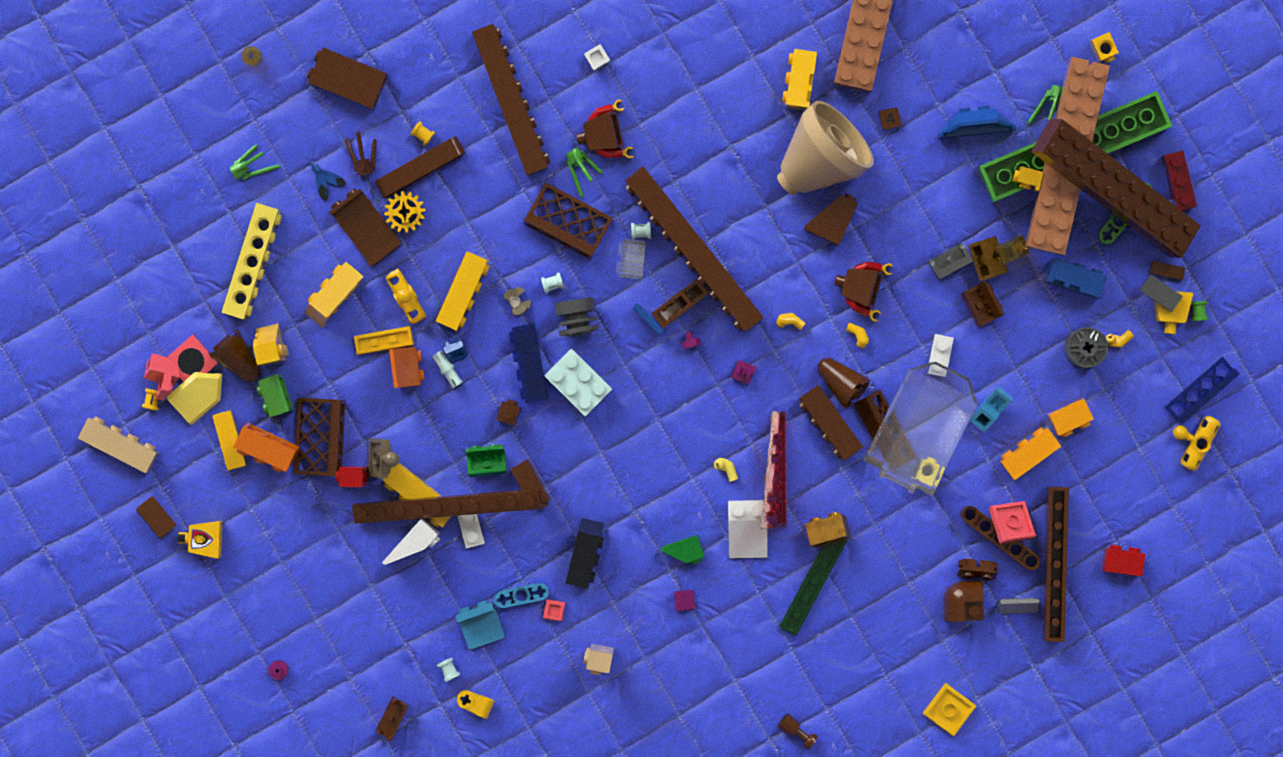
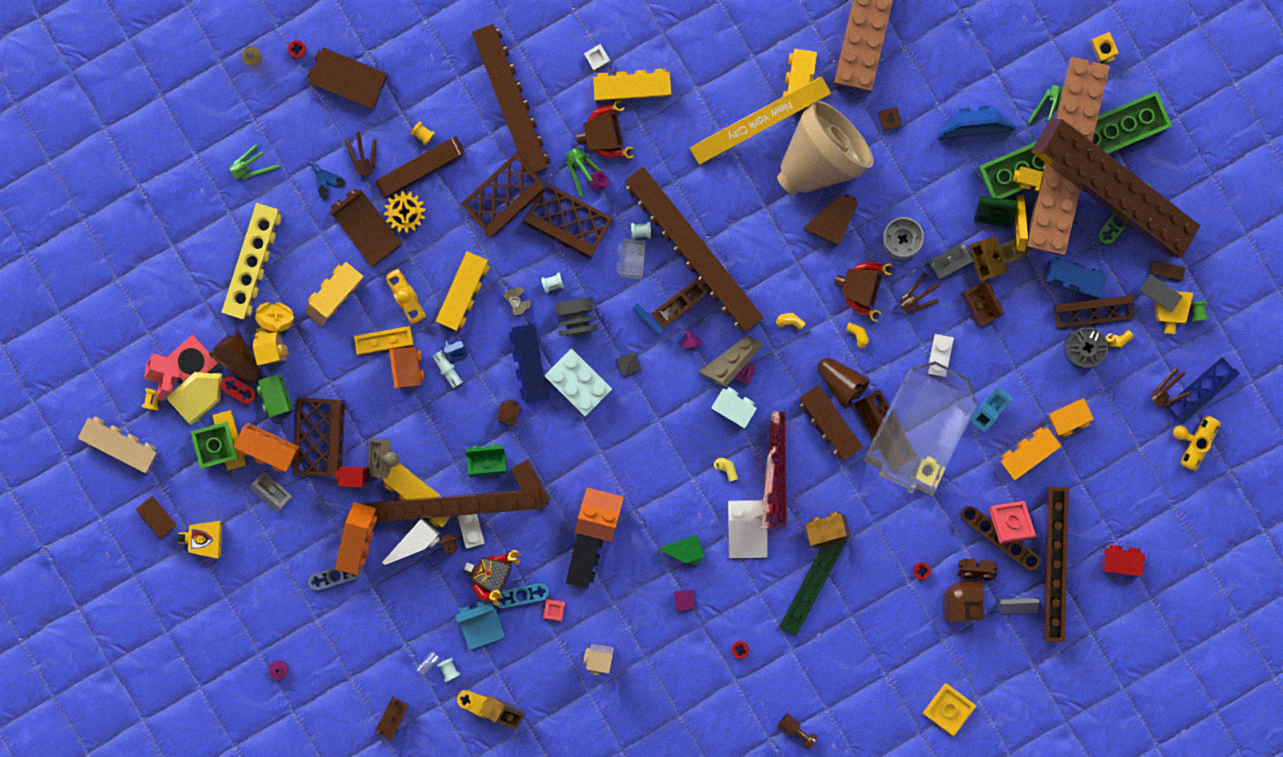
dark red brick [1161,150,1197,211] -> none
none -> bright green slope [190,421,238,469]
none -> red beam [221,376,255,404]
none -> light grey slope [249,471,293,513]
none -> yellow tile [255,302,294,332]
none -> red bush [288,41,306,58]
none -> sand blue beam [308,567,363,590]
none -> orange brick [335,502,378,575]
none -> clear pin [416,651,440,676]
none -> reddish brown hinge [438,533,459,554]
none -> reddish brown fence [461,153,549,238]
none -> torso [463,550,521,606]
none -> pearl gold brick [480,695,525,730]
none -> orange slope [575,487,624,542]
none -> magenta tile [589,170,609,191]
none -> yellow brick [593,69,671,102]
none -> dark grey slope [617,352,641,376]
none -> yellow tile [690,76,831,164]
none -> dark tan wing [698,336,762,387]
none -> light aqua brick [711,387,757,428]
none -> red bush [732,641,749,659]
none -> light grey wheel [883,217,924,261]
none -> reddish brown plant [899,273,940,314]
none -> red bush [913,562,931,580]
none -> dark green tile [974,196,1018,227]
none -> yellow tile [1014,195,1028,251]
none -> reddish brown fence [1054,295,1133,328]
none -> reddish brown plant [1150,367,1191,408]

